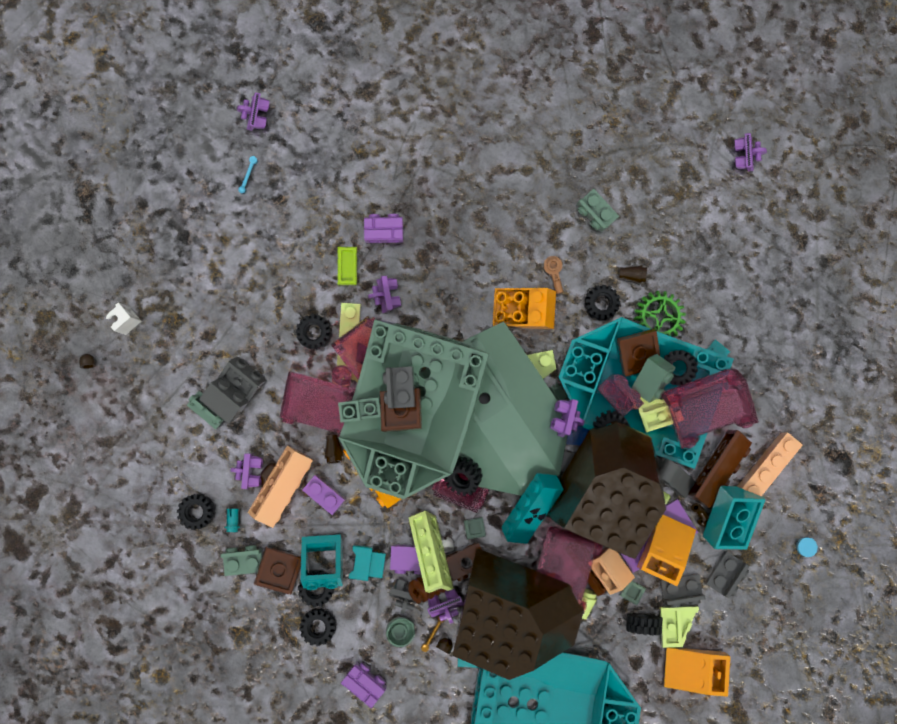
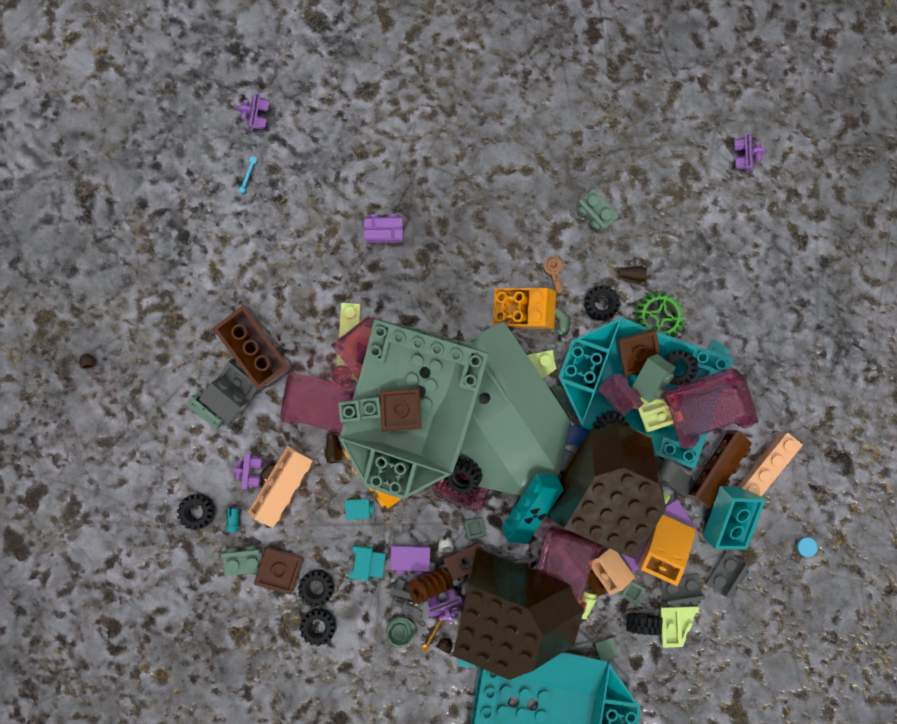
white hinge [106,303,142,335] -> none
black tyre [296,314,332,350] -> none
teal window [301,534,343,590] -> none
medium lavender brick [302,474,347,515] -> none
lime tile [337,247,357,285] -> none
medium lavender brick [341,662,387,708] -> none
medium lavender hips [368,276,401,313] -> none
dark grey bracket [383,366,416,409] -> none
yellowish green fence [409,511,453,593] -> none
medium lavender hips [550,399,585,437] -> none
light orange slope [664,647,730,697] -> none
dark brown arm [691,503,709,527] -> none
none -> reddish brown slope [212,305,294,390]
none -> teal brick [345,498,374,520]
none -> sand green arm [555,307,570,336]
none -> sand green tile [594,636,619,661]

